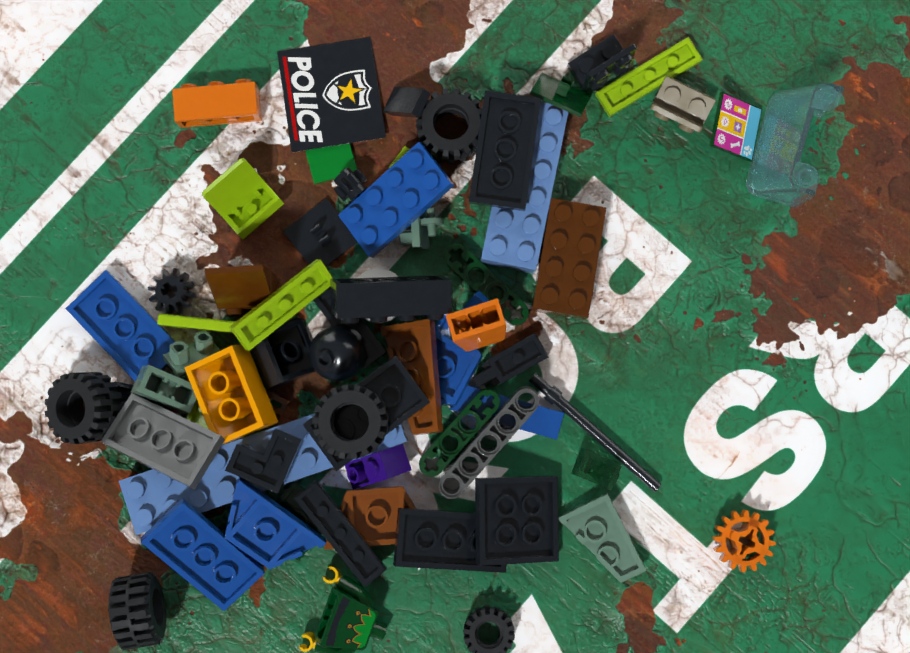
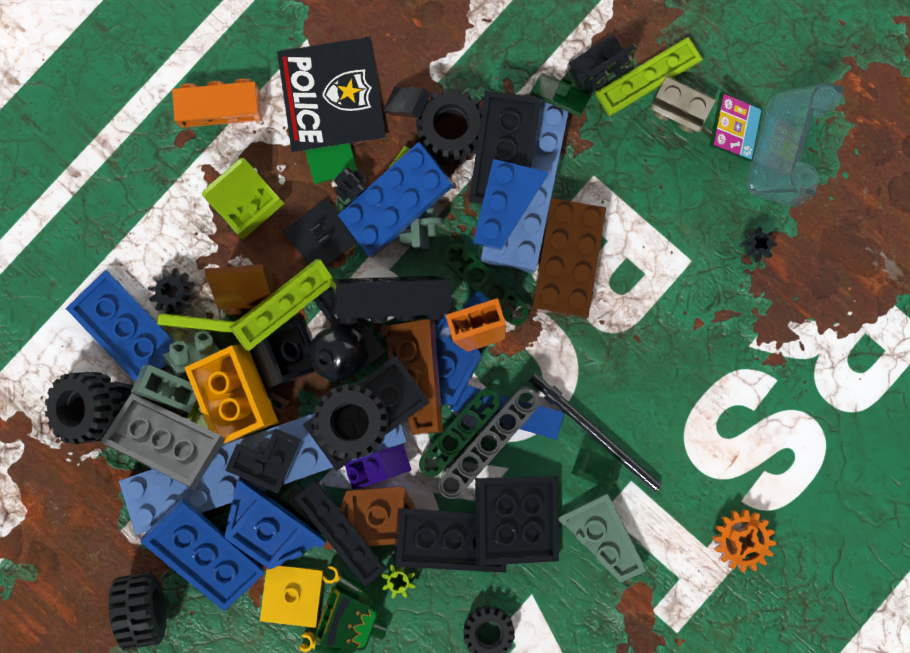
black hinge [472,333,549,388] -> none
none -> yellow plate [260,565,324,628]
none -> lime gear [382,563,416,599]
none -> blue wing [473,159,549,250]
none -> black gear [740,227,777,263]

